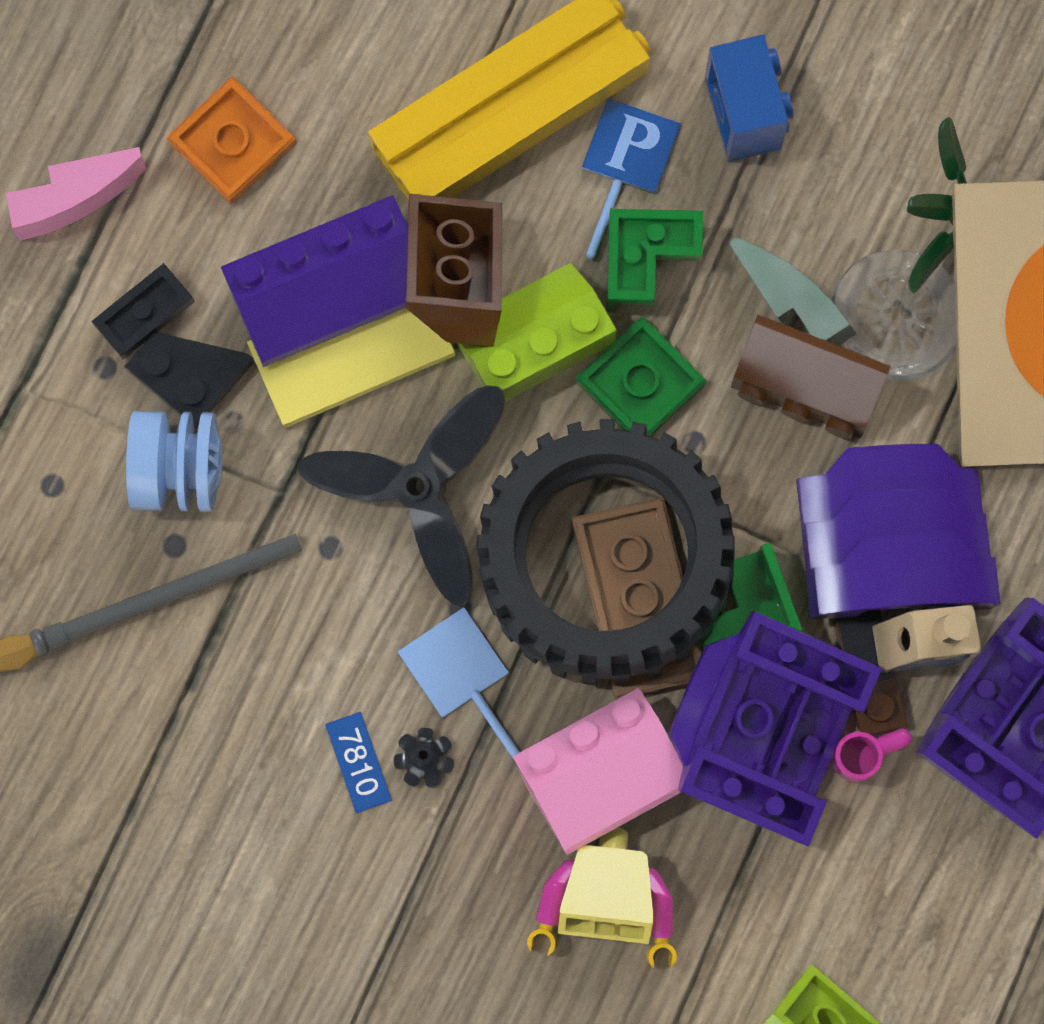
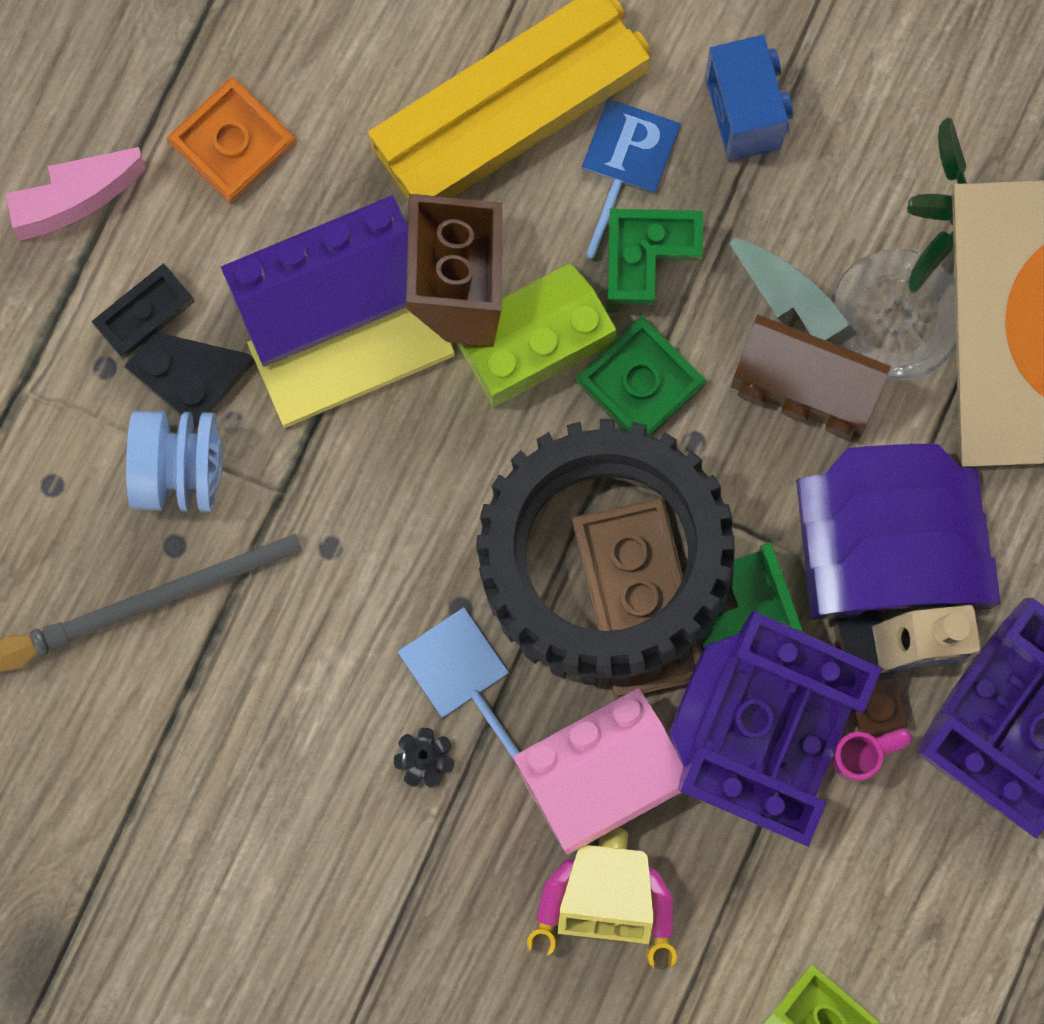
black piece [297,385,505,607] -> none
blue sticker [325,712,392,813] -> none

